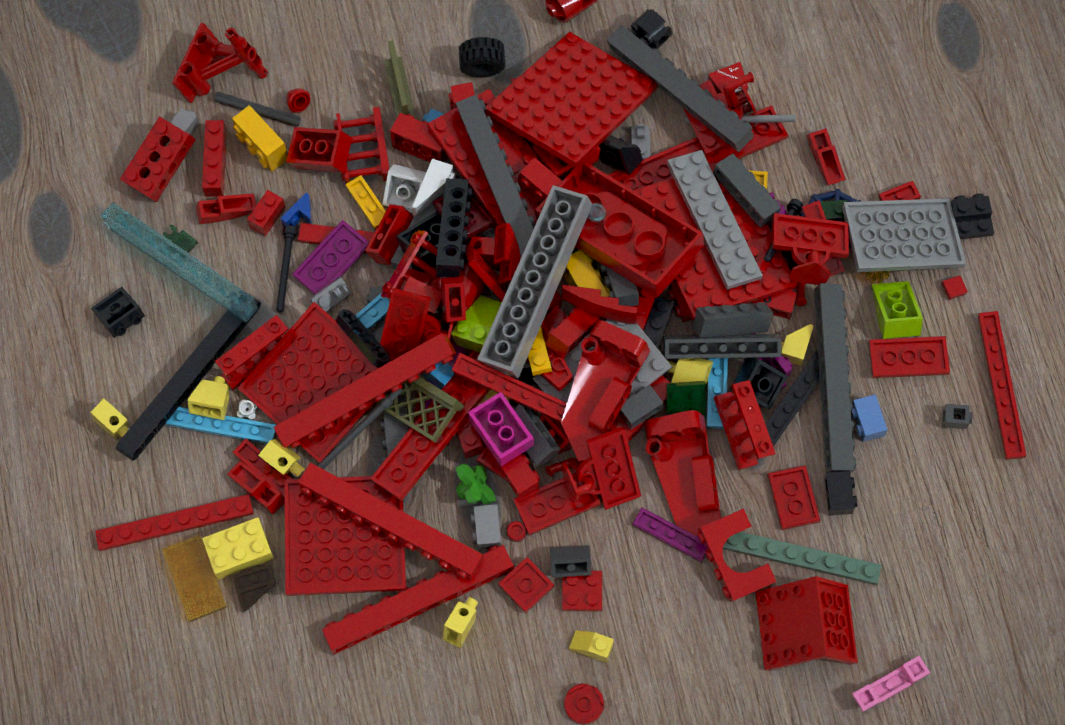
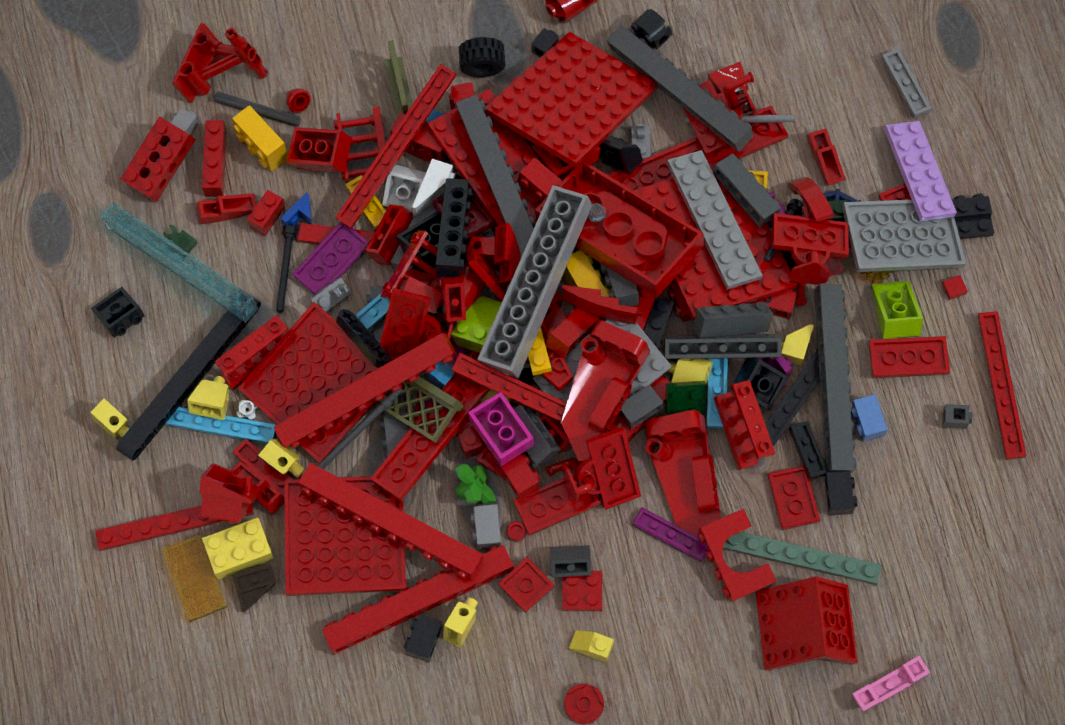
none -> red piece [199,463,261,524]
none -> red plate [335,64,457,229]
none -> black brick [404,614,443,663]
none -> black brick [531,28,559,58]
none -> red slope [788,177,834,222]
none -> black plate [788,421,828,480]
none -> light grey plate [882,48,931,118]
none -> lavender plate [884,121,957,221]

